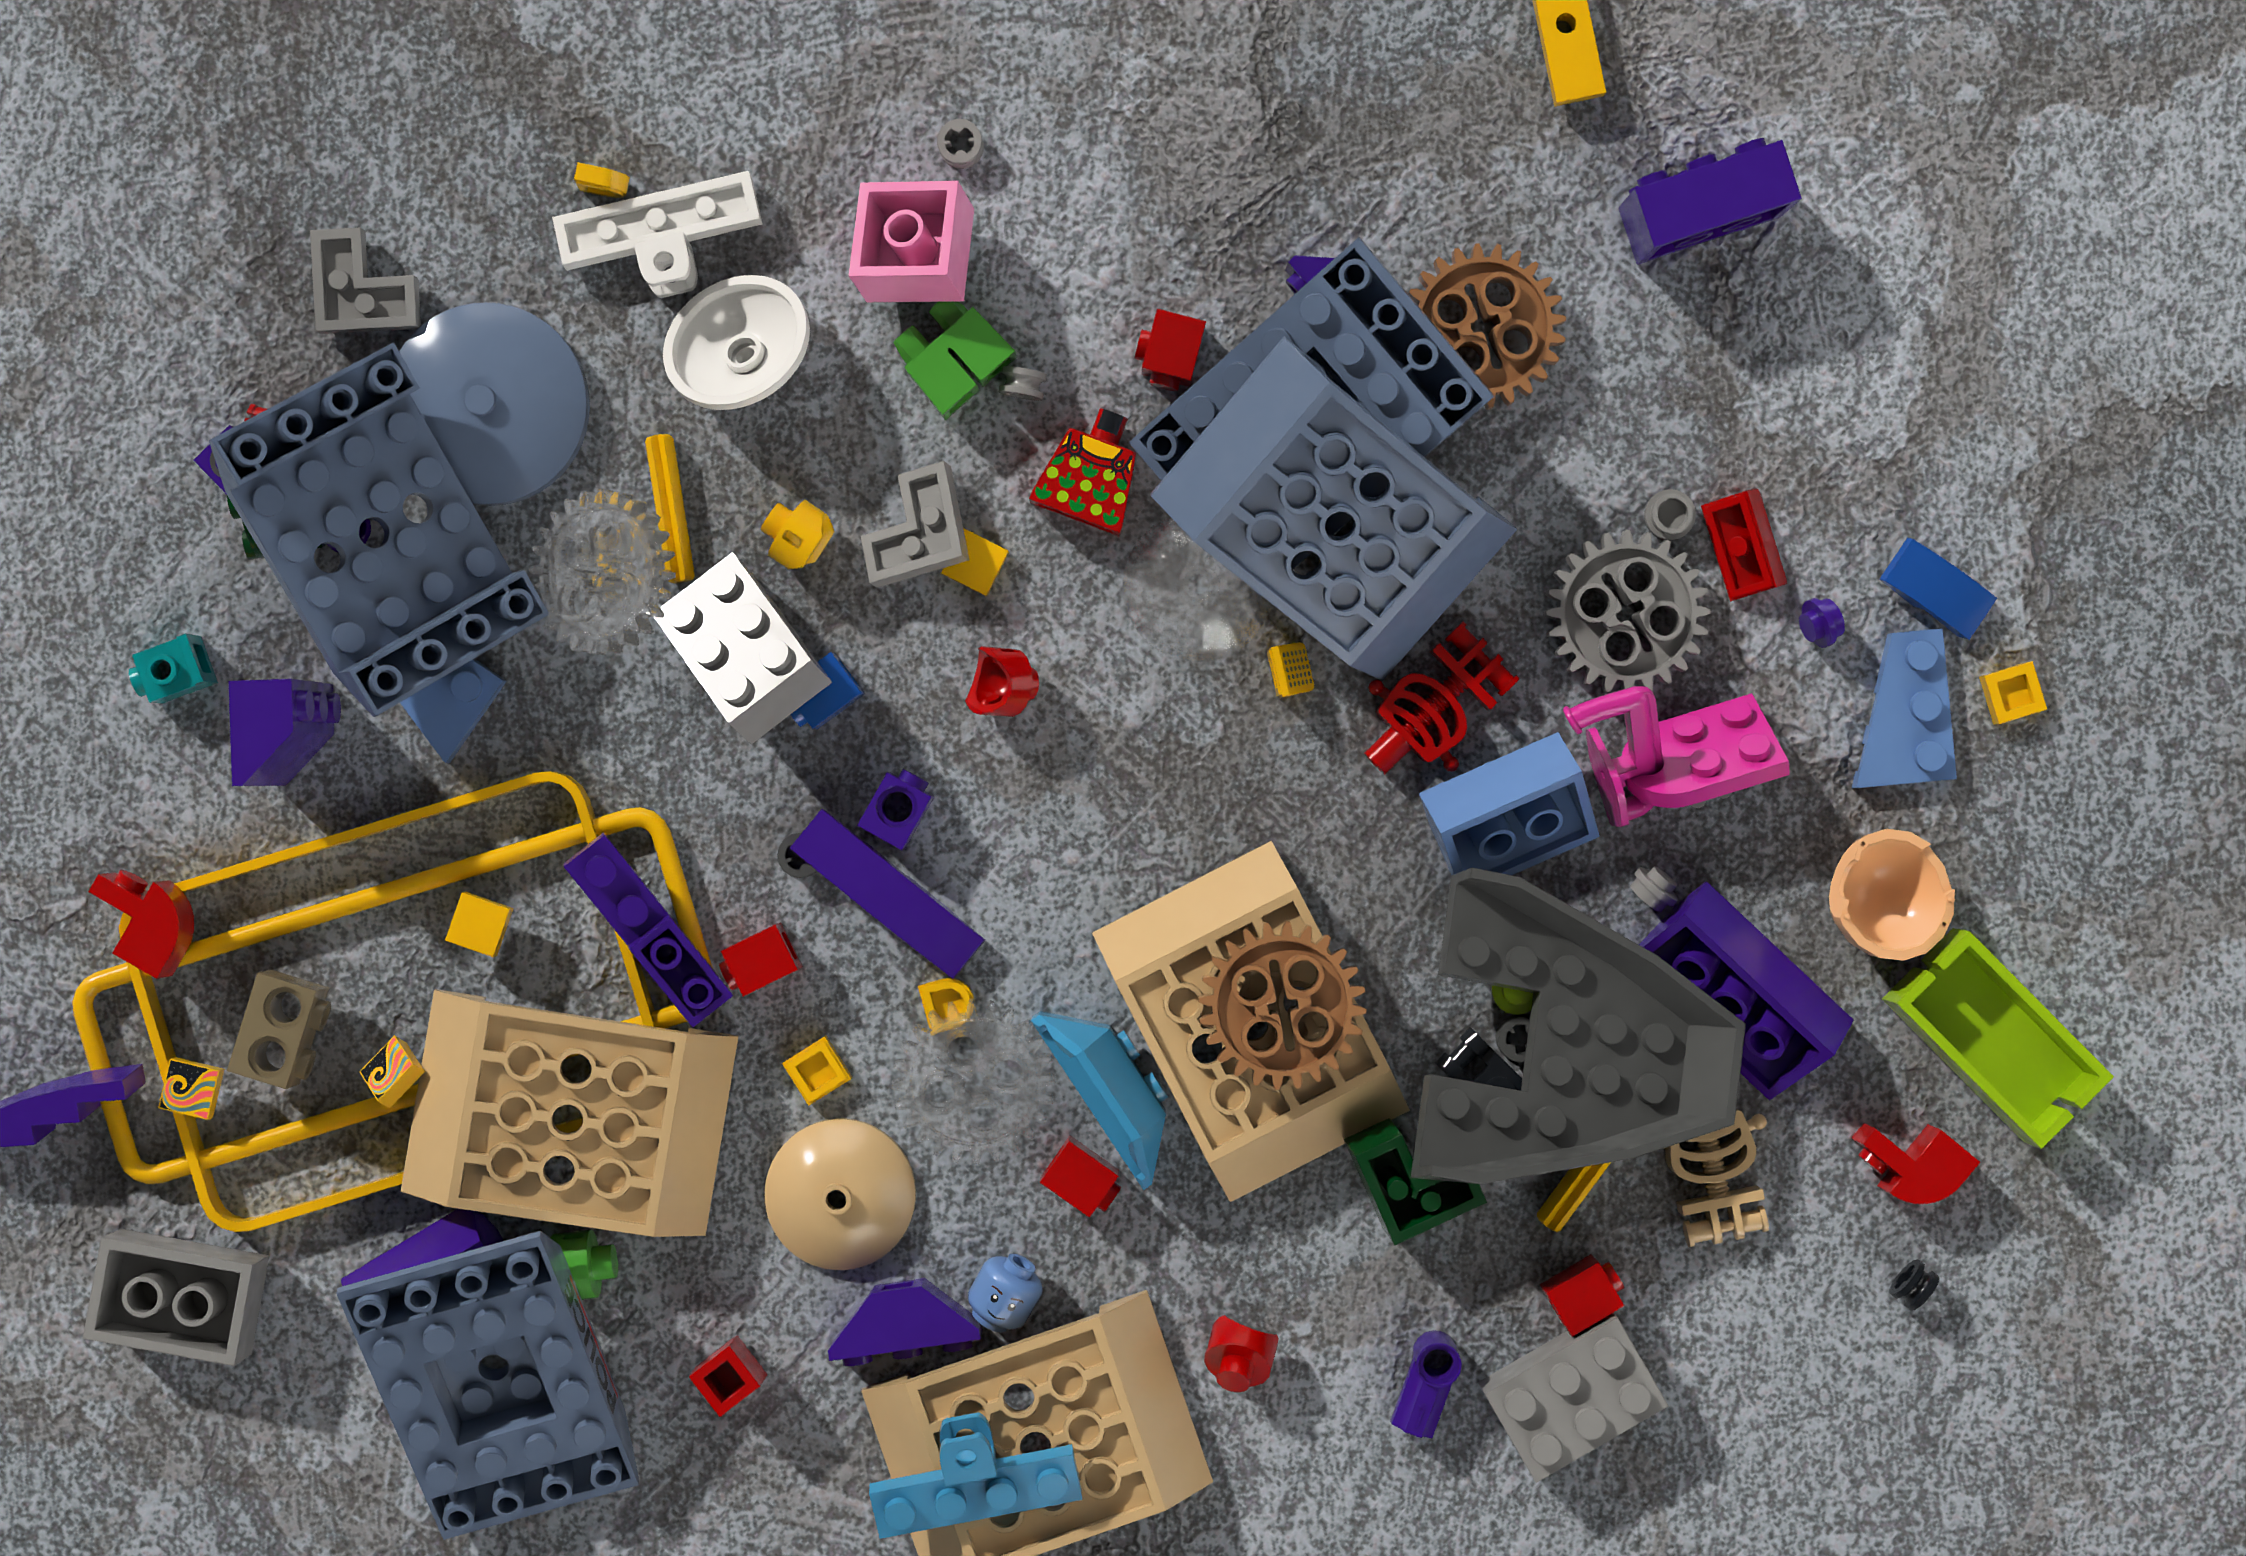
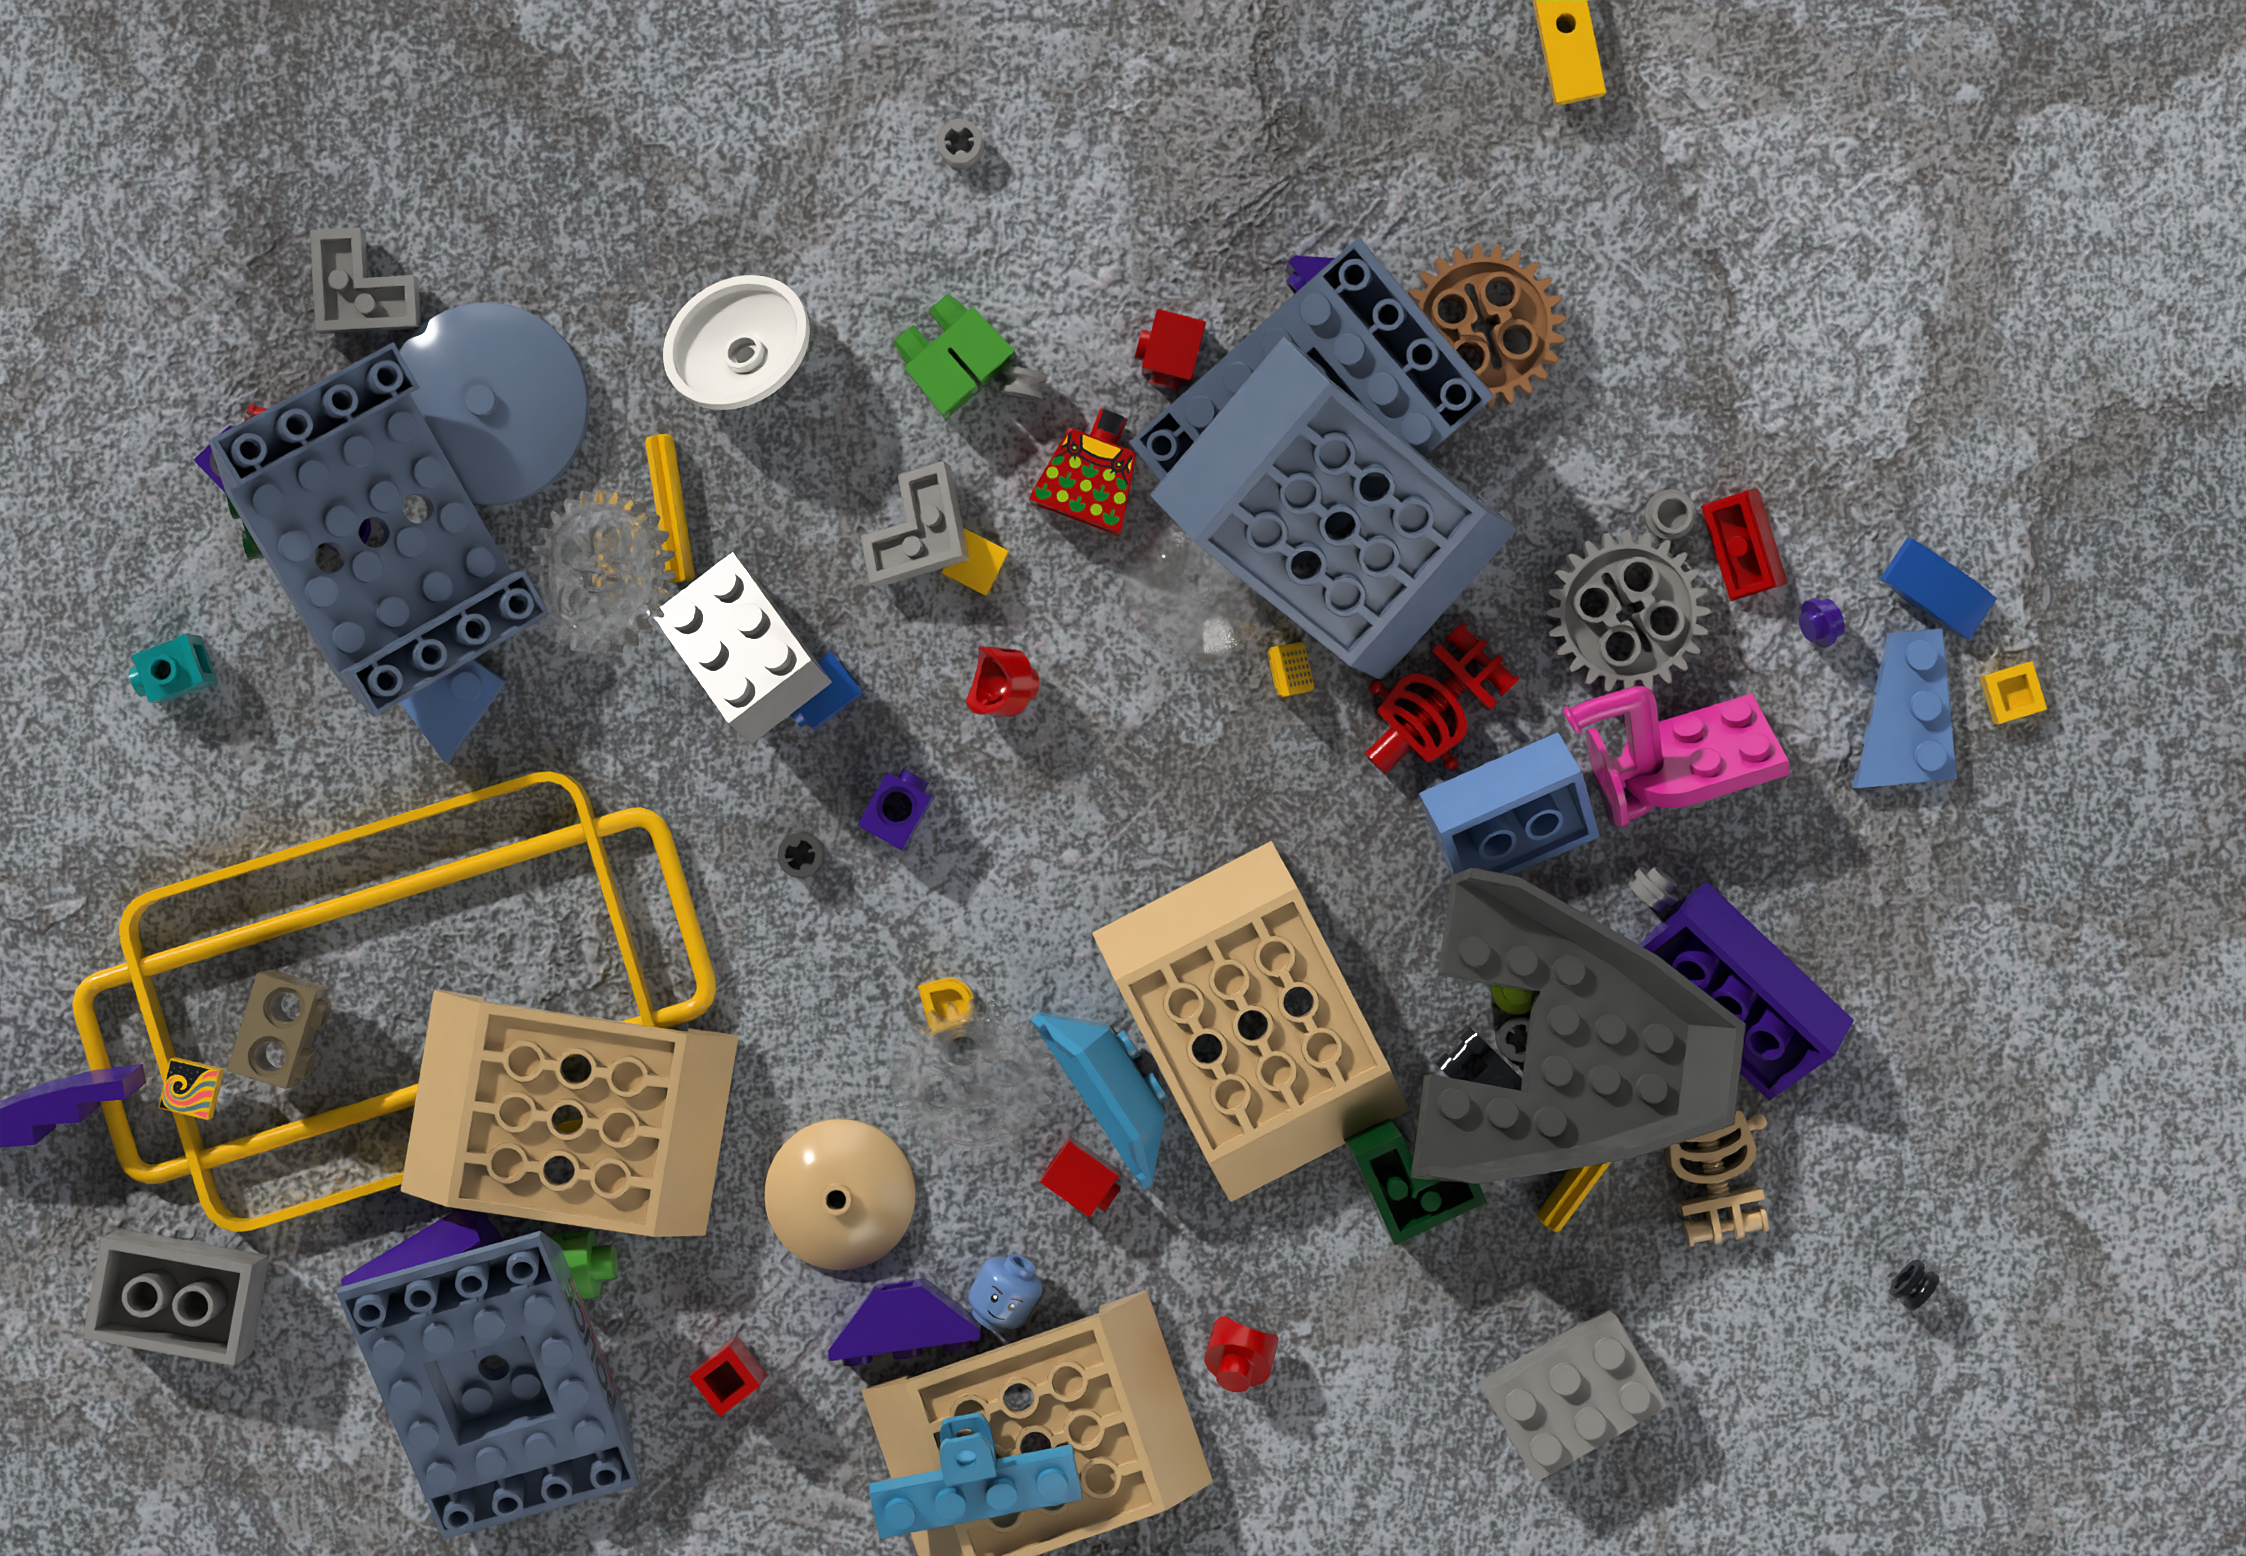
red brick [88,870,195,979] -> none
dark purple slope [228,679,341,786] -> none
yellow tile [360,1035,425,1108] -> none
yellow tile [445,892,514,957] -> none
white plate [552,171,763,298] -> none
dark purple slope [563,832,733,1027] -> none
yellow tile [574,162,630,198] -> none
red brick [719,922,803,997] -> none
yellow piece [761,500,835,570] -> none
yellow tile [782,1035,853,1106] -> none
dark purple slope [790,809,986,979] -> none
bright pink brick [849,181,974,303] -> none
medium nougat gear [1198,921,1367,1090] -> none
dark purple piece [1390,1330,1462,1439] -> none
red brick [1540,1254,1625,1337] -> none
dark purple brick [1618,138,1802,265] -> none
light nougat cylinder [1829,829,1955,961] -> none
red brick [1851,1123,1980,1204] -> none
lime piece [1882,928,2114,1149] -> none

